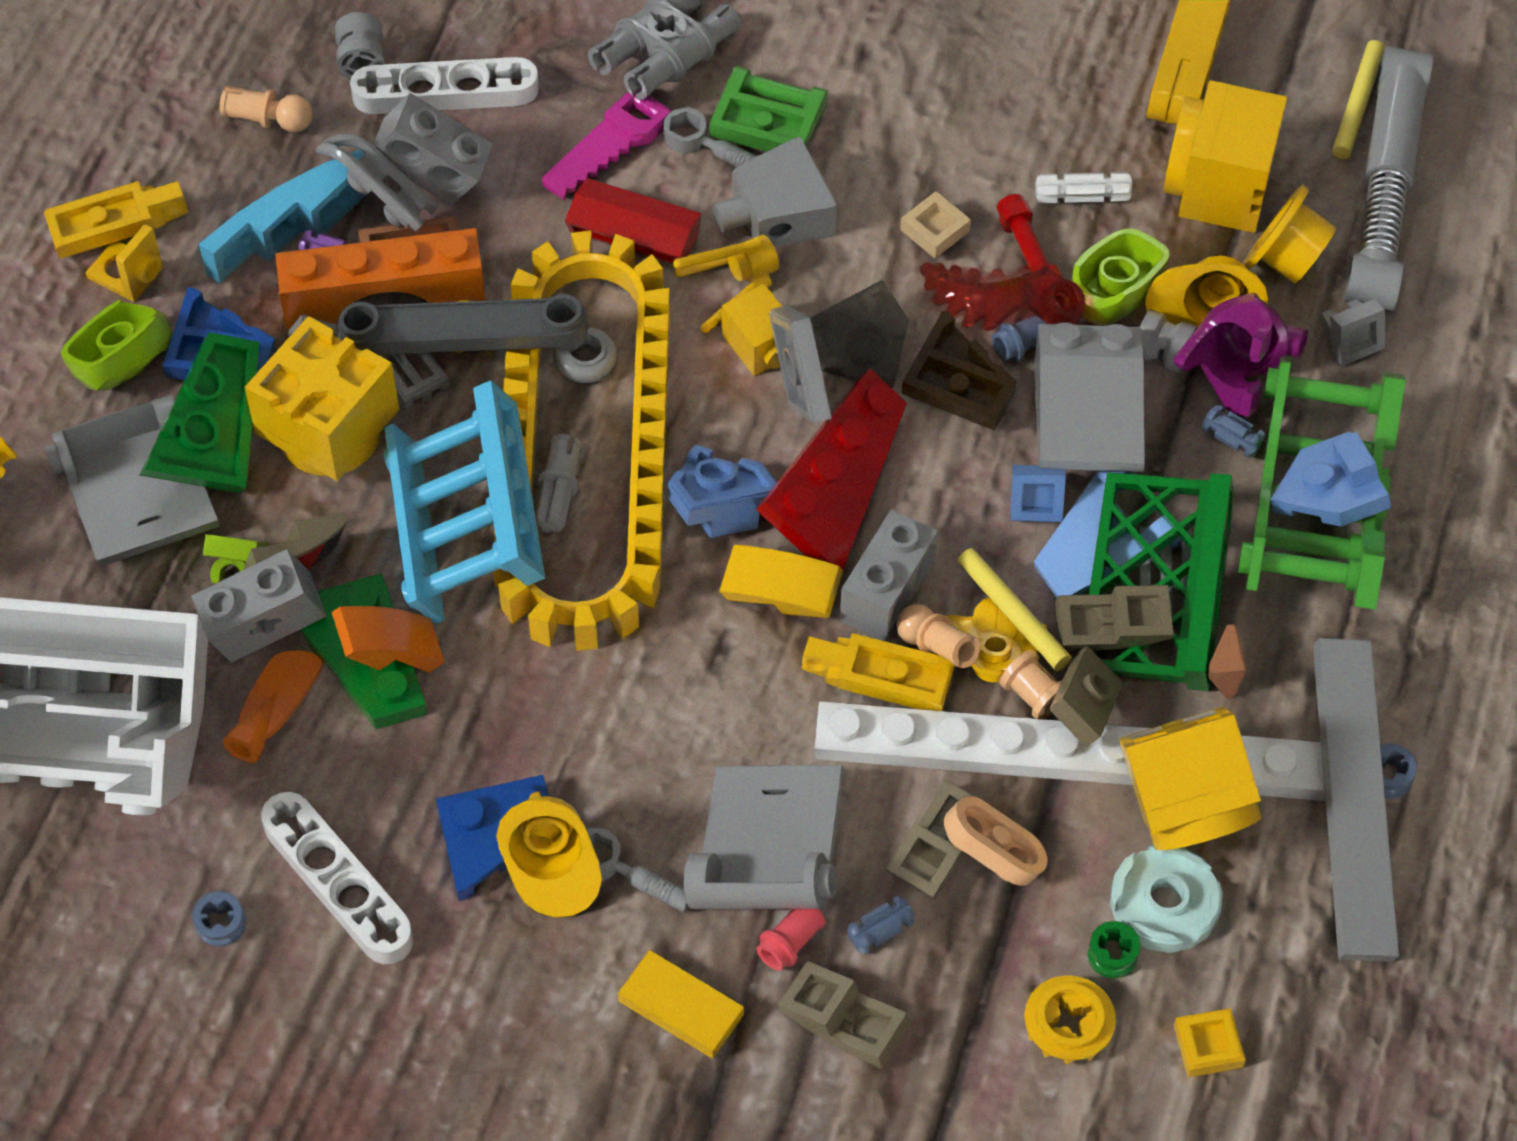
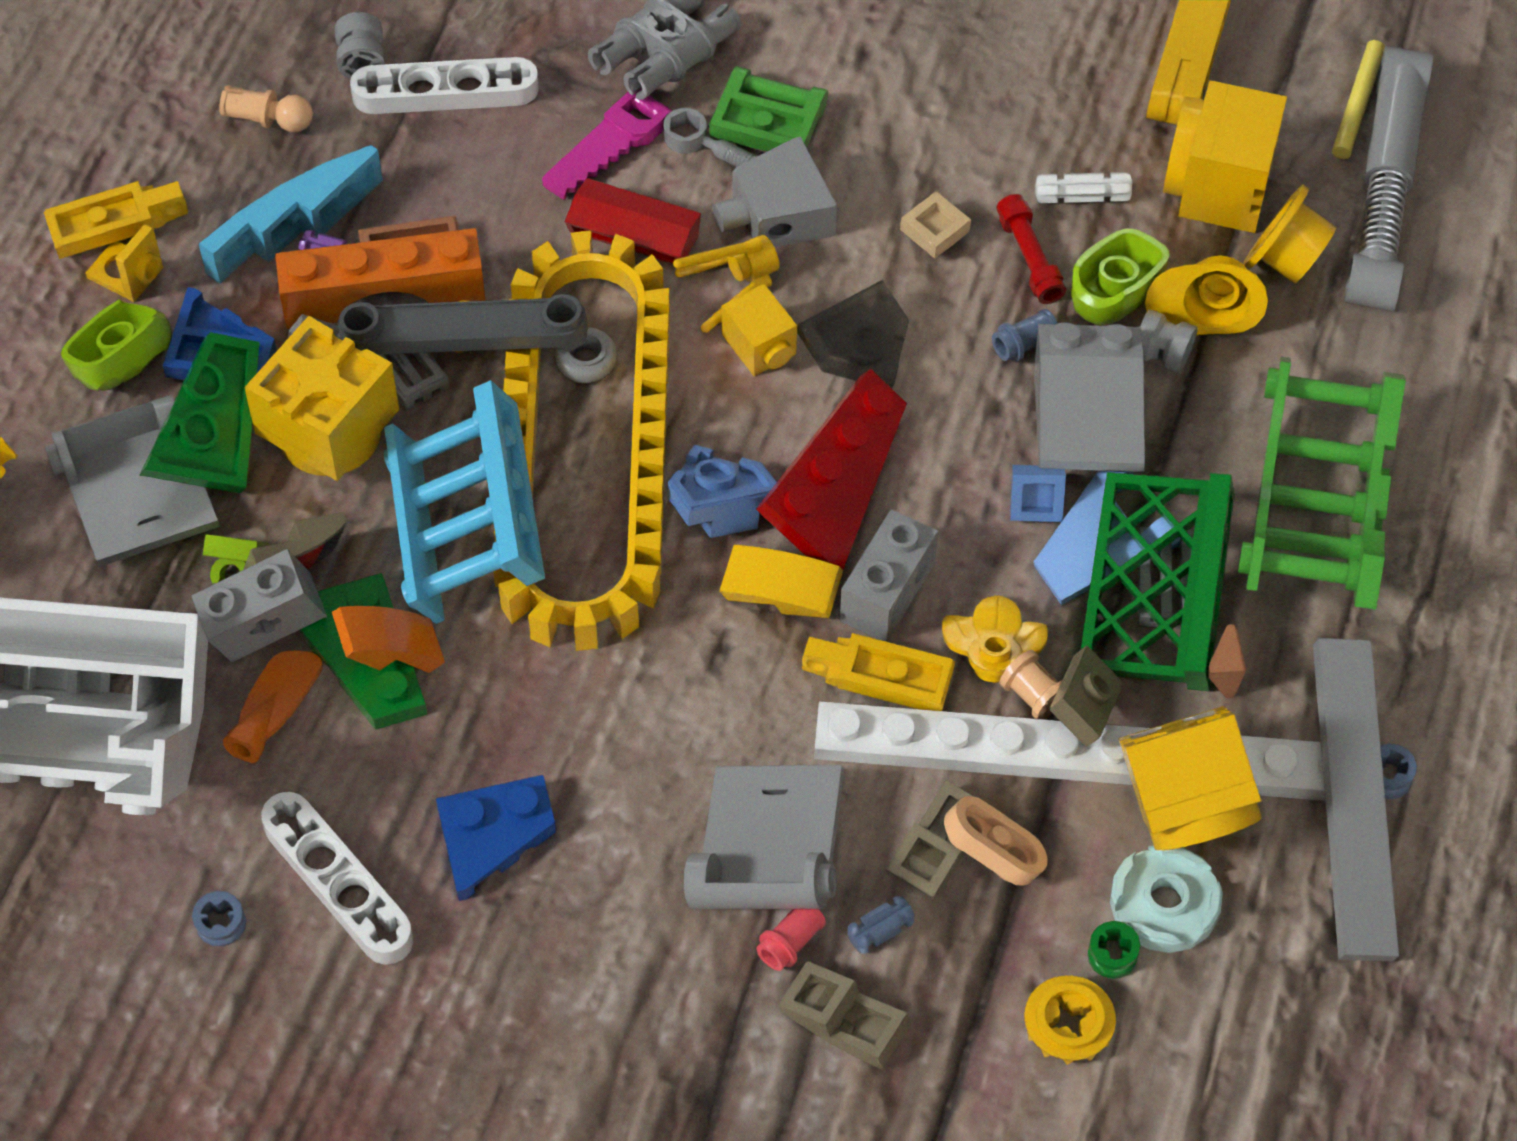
light grey piece [316,134,439,232] -> none
light grey brick [373,93,493,205] -> none
yellow piece [496,791,602,918] -> none
light grey axle [535,434,583,533] -> none
light grey piece [587,828,689,913] -> none
yellow tile [618,950,744,1059] -> none
light grey tile [769,305,832,423] -> none
light nougat pin [896,604,980,668] -> none
dark brown wing [901,310,1017,431] -> none
clear red plant [919,262,1085,331] -> none
light yellow bar [958,548,1072,671] -> none
dark tan slope [1055,585,1174,653] -> none
magenta piece [1173,293,1308,417] -> none
yellow tile [1173,1008,1246,1078] -> none
sand blue piece [1202,405,1266,458] -> none
medium blue plate [1270,431,1391,527] -> none
light grey tile [1322,299,1385,366] -> none

